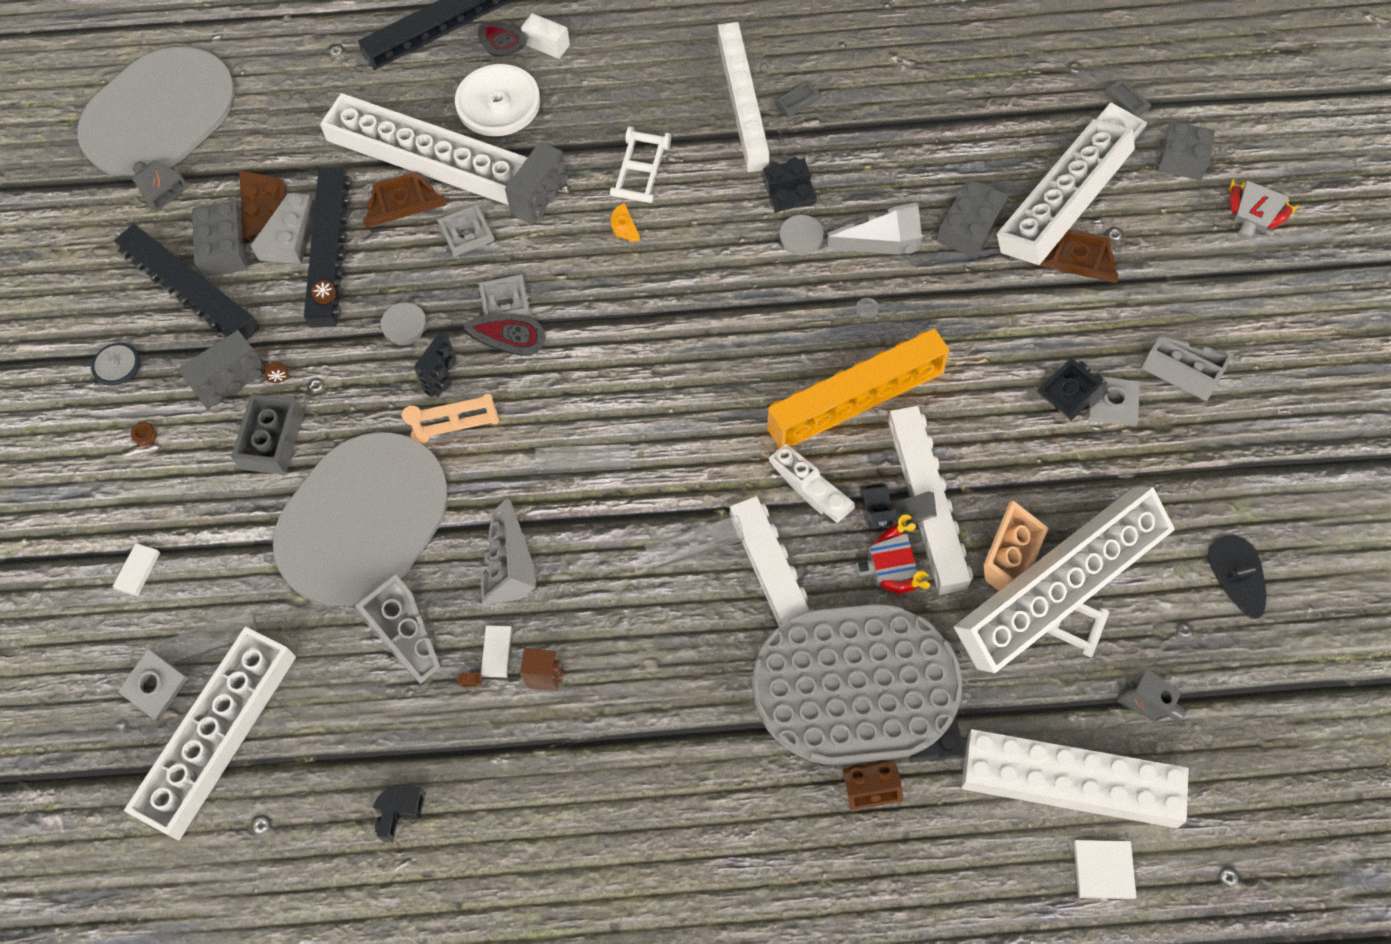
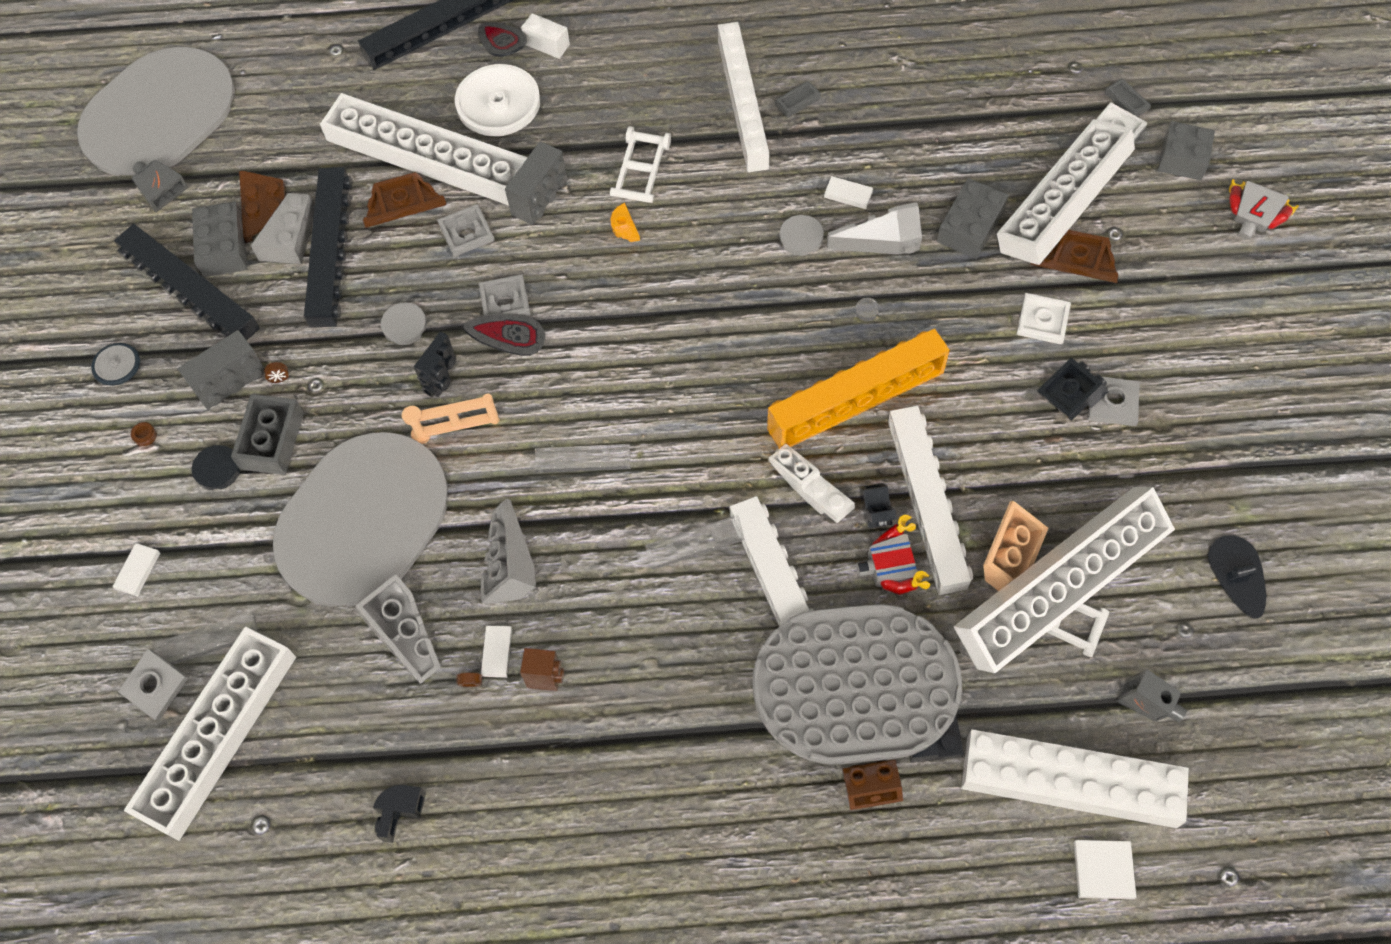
reddish brown tile [311,280,336,304] -> none
black plate [763,157,817,213] -> none
dark grey tile [890,491,937,526] -> none
light grey wedge [1141,336,1234,401] -> none
none -> black tile [191,445,240,491]
none -> white tile [824,176,873,209]
none -> white tile [1016,293,1071,344]

